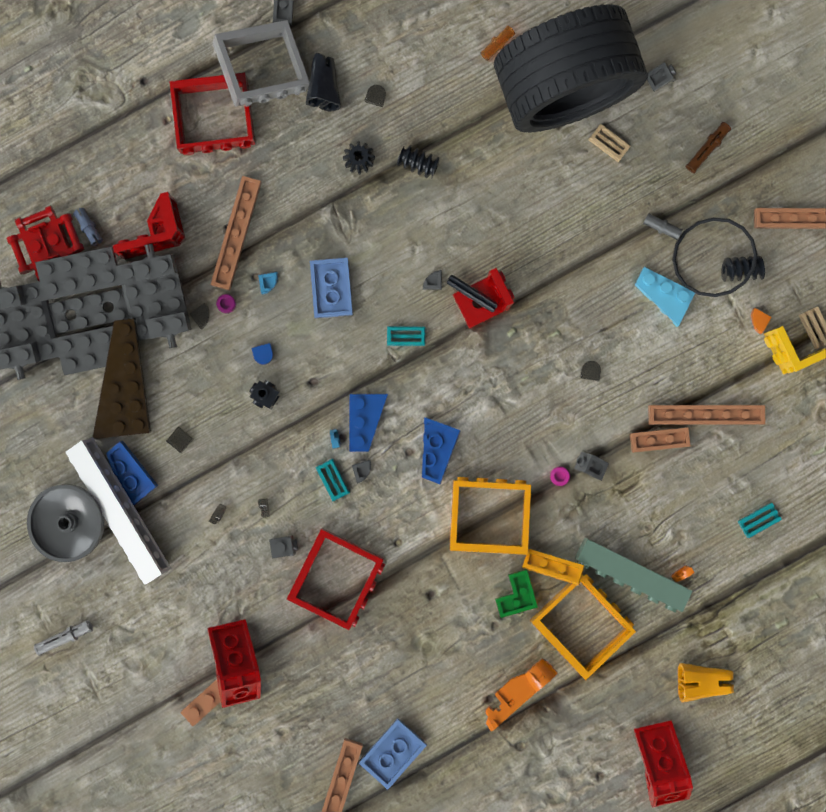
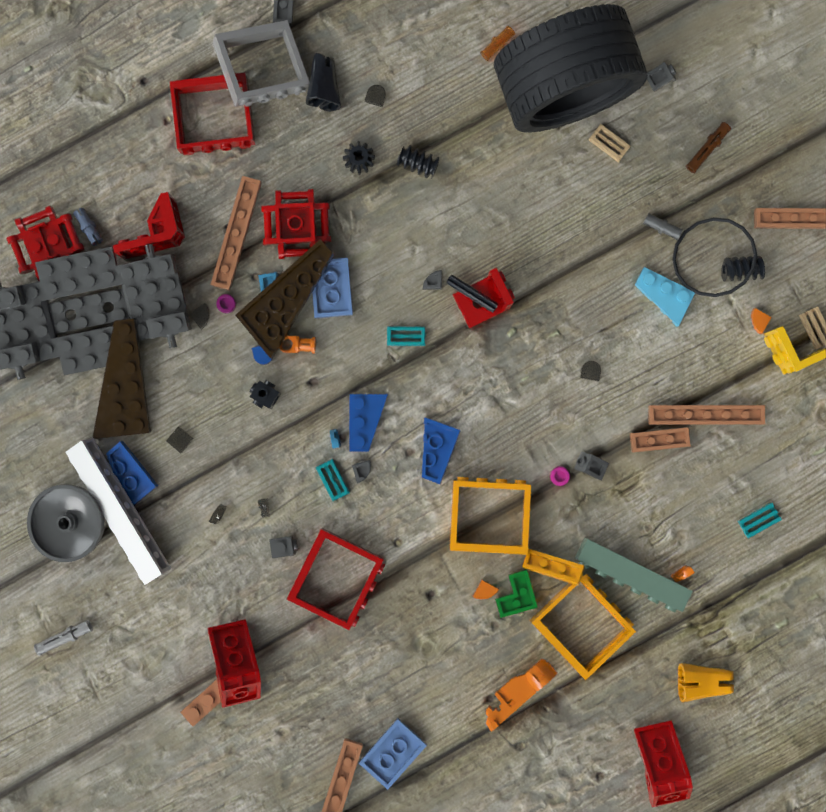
none -> dark brown wing [235,239,334,359]
none -> red brick [261,189,331,259]
none -> orange connector [279,336,316,354]
none -> orange tile [473,579,499,599]

